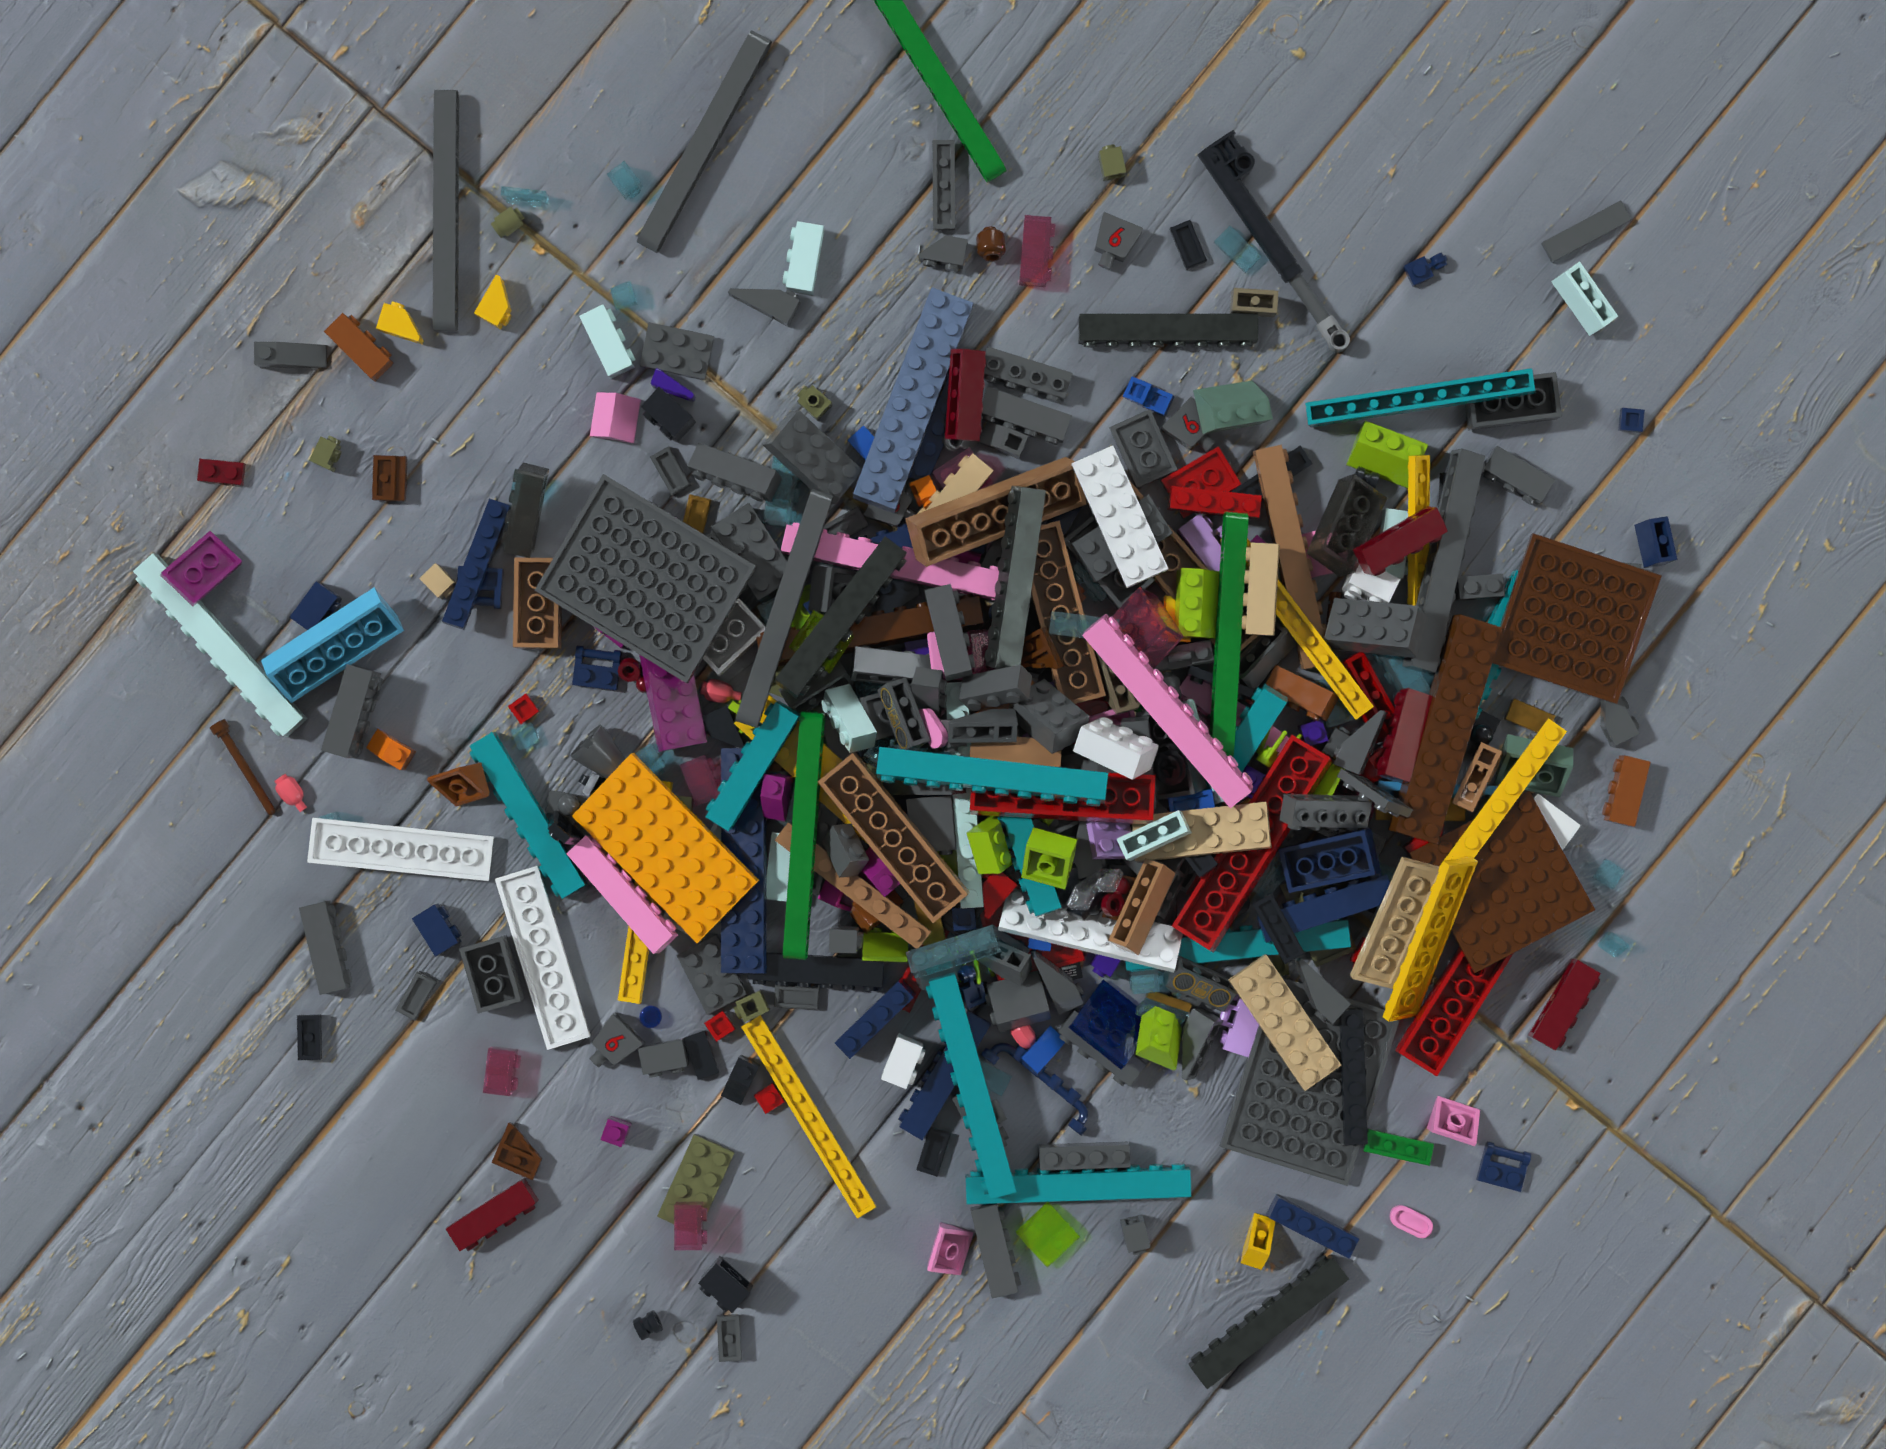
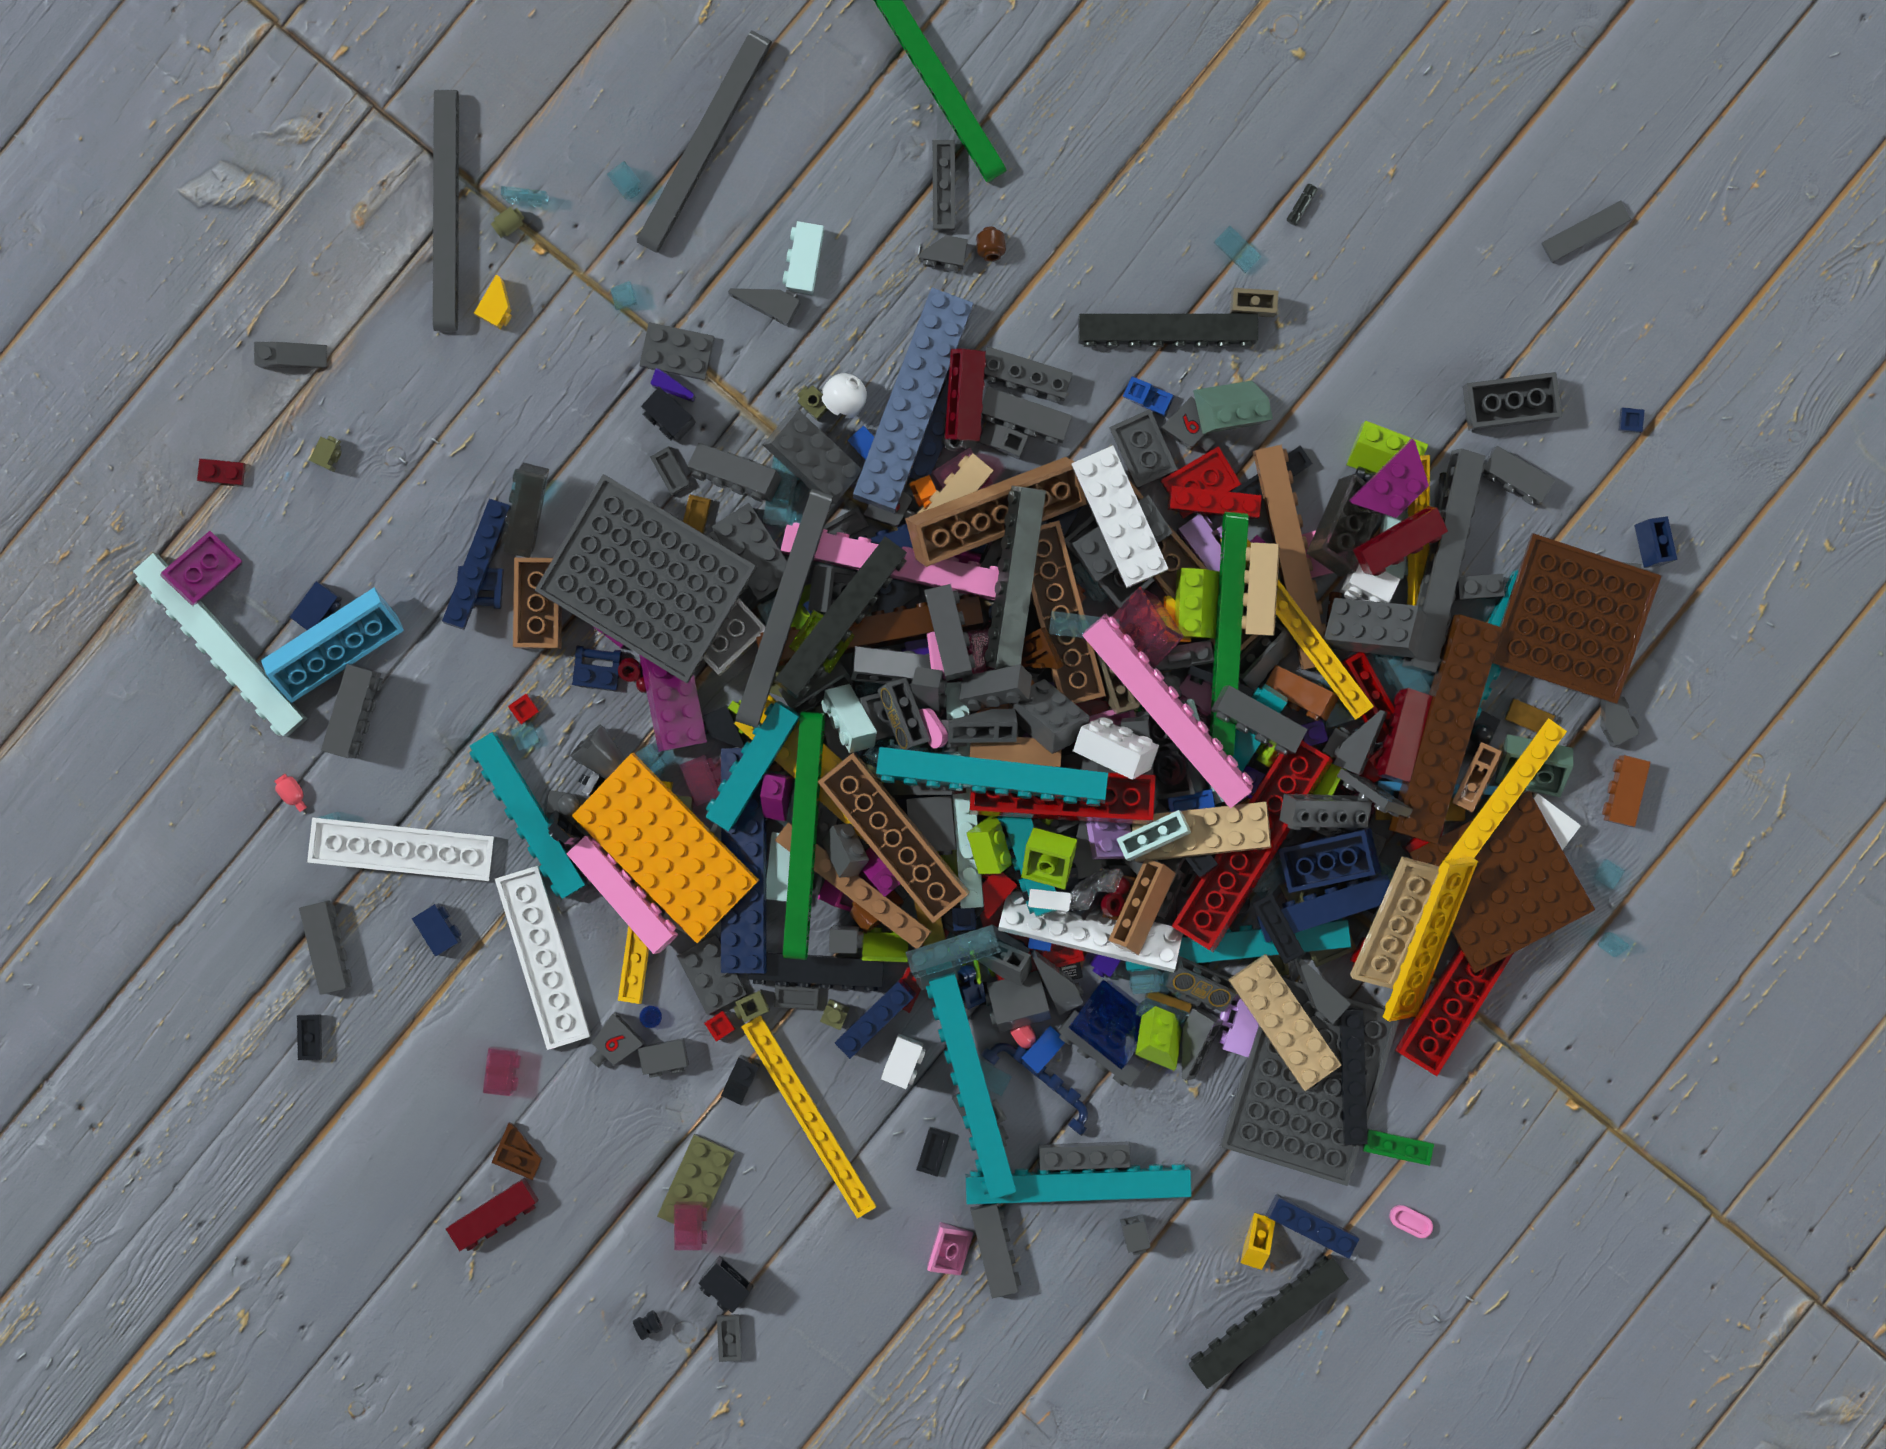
reddish brown piece [210,719,276,815] -> none
dark orange brick [324,313,394,382] -> none
orange slope [366,728,416,770] -> none
reddish brown plate [372,455,407,501] -> none
yellow slope [376,301,424,345] -> none
dark grey tile [395,971,438,1021] -> none
tan brick [419,563,457,599] -> none
dark orange slope [427,763,490,806] -> none
dark grey brick [459,935,525,1013] -> none
light aqua brick [579,305,636,379] -> none
bright pink slope [590,392,641,443] -> none
magenta brick [600,1116,632,1147] -> none
black tile [683,1030,719,1080] -> none
coral plant [700,679,742,703] -> none
red plate [754,1083,785,1114] -> none
dark blue brick [898,1010,991,1140] -> none
clear neon green slope [1015,1202,1080,1267] -> none
clear pink brick [1019,215,1055,288] -> none
dark grey torso [1095,212,1143,270] -> none
olive brick [1098,144,1126,181] -> none
black tile [1169,220,1207,270] -> none
black piece [1197,130,1350,353] -> none
teal brick [1305,368,1535,427] -> none
dark blue plate [1403,252,1448,287] -> none
bright pink slope [1427,1096,1480,1146] -> none
dark blue plate [1476,1141,1531,1192] -> none
dark red brick [1528,958,1601,1051] -> none
light aqua brick [1551,262,1618,336] -> none
none -> olive brick [820,999,850,1030]
none -> white cylinder [821,373,867,418]
none -> white sticker [1028,889,1071,911]
none -> dark grey brick [1211,685,1307,755]
none -> pearl dark grey axle [1287,184,1318,226]
none -> magenta wing [1349,439,1429,518]

